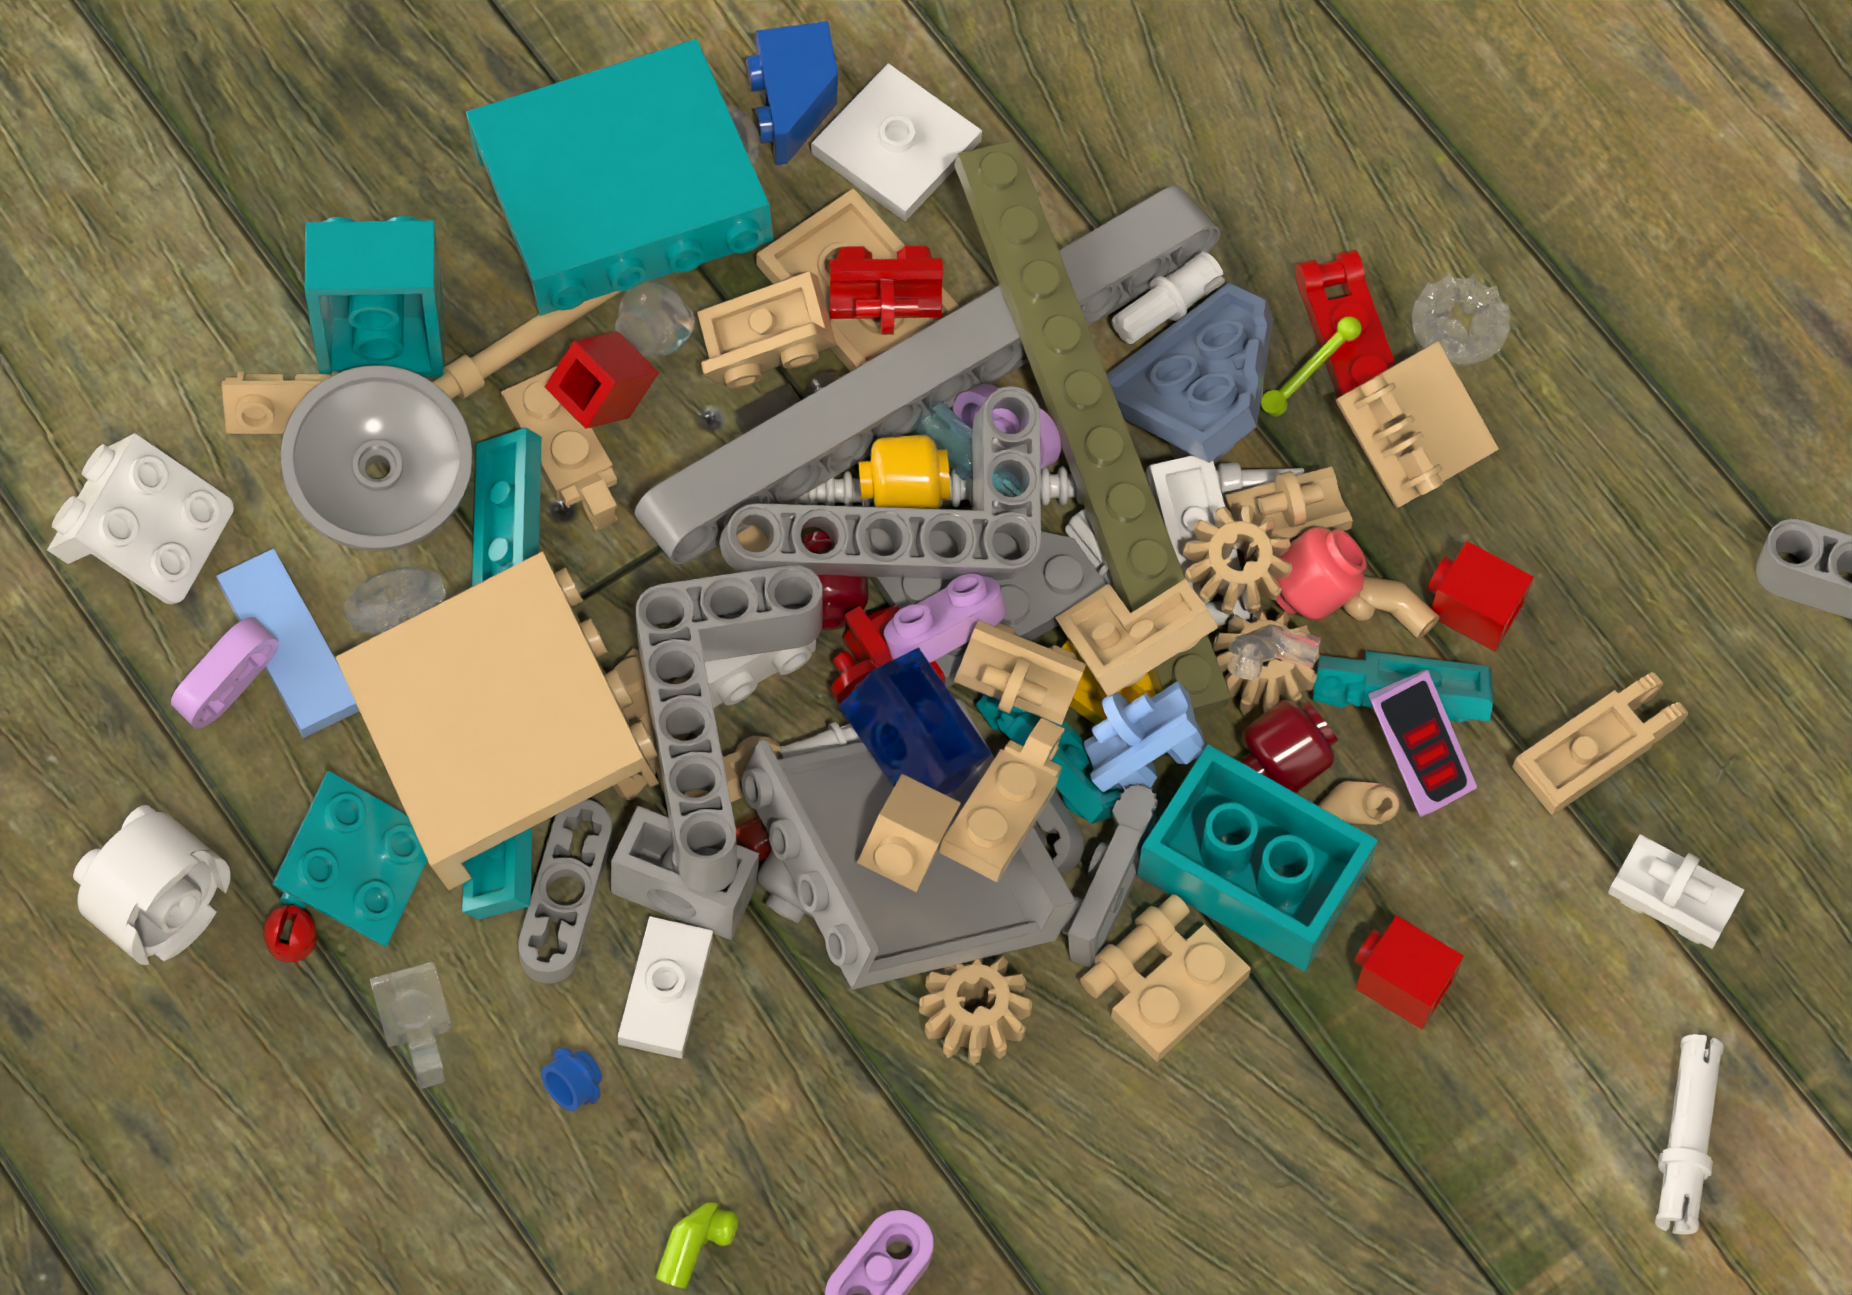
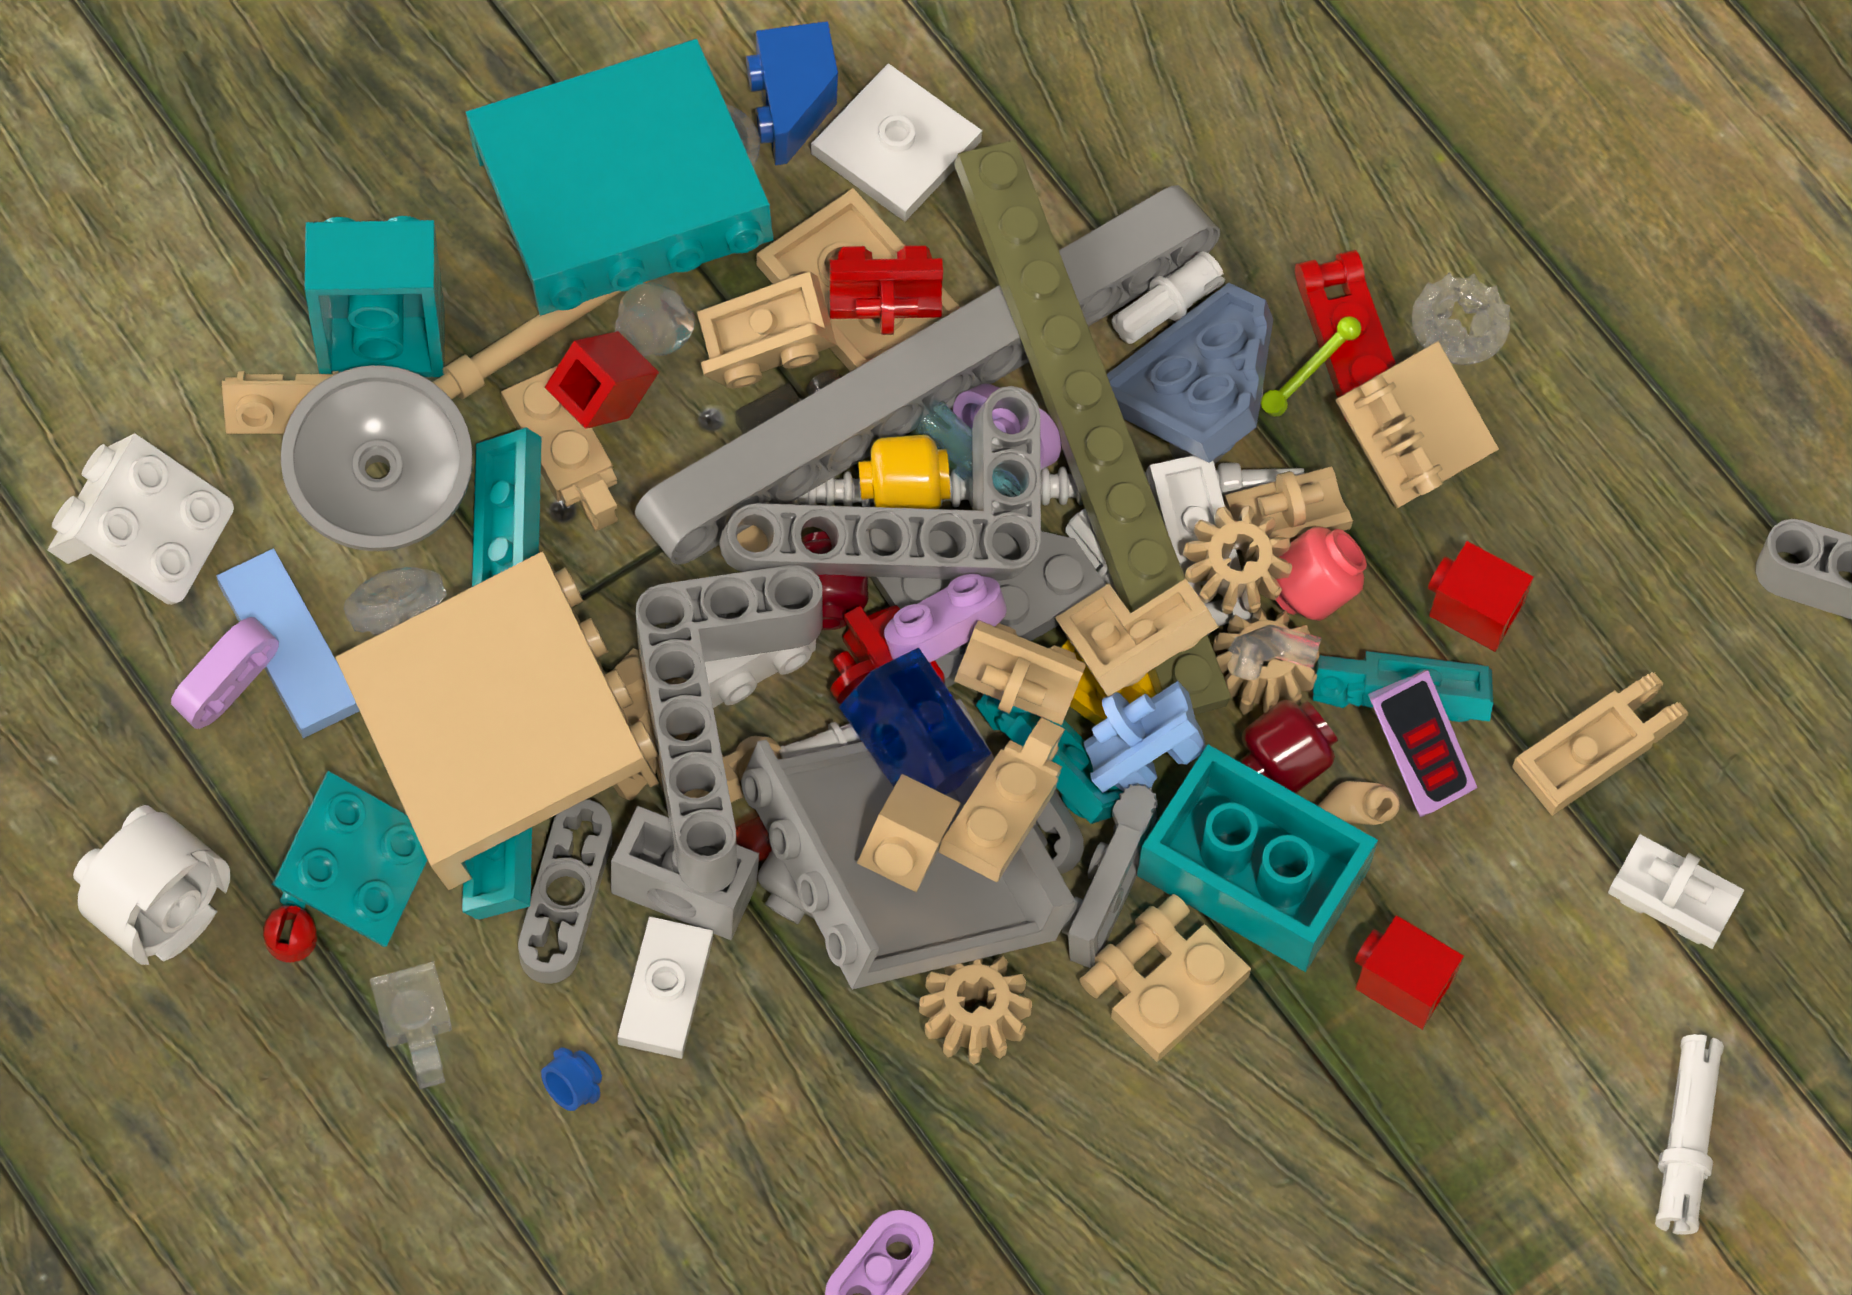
lime arm [655,1202,739,1289] -> none
tan arm [1343,576,1440,639] -> none

